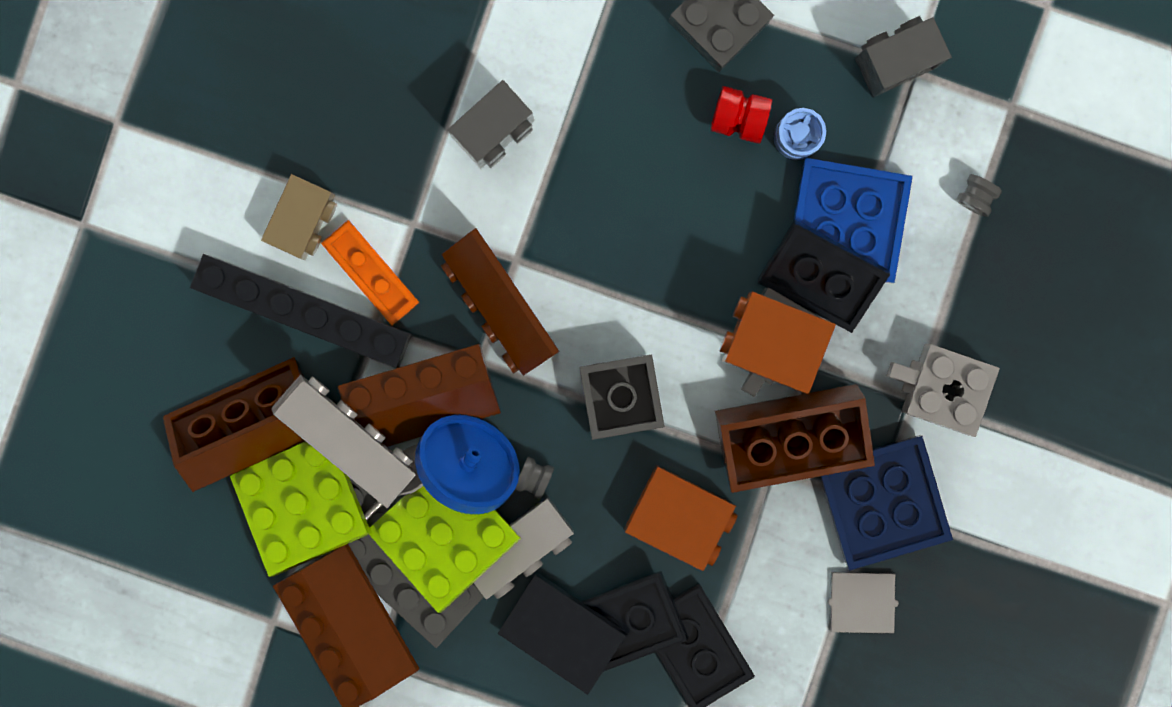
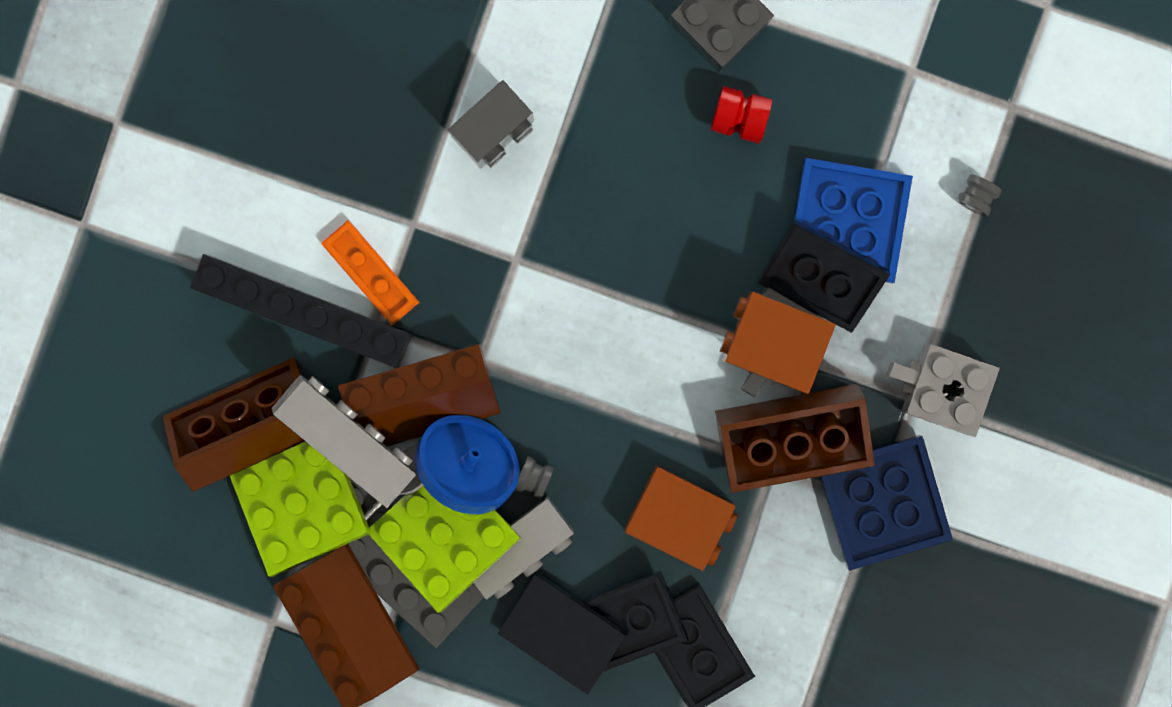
dark tan brick [261,174,337,260] -> none
reddish brown slope [440,228,560,376] -> none
dark grey brick [579,354,665,440] -> none
light blue wheel [773,108,826,160] -> none
light grey piece [828,572,898,633] -> none
dark grey brick [855,16,952,98] -> none

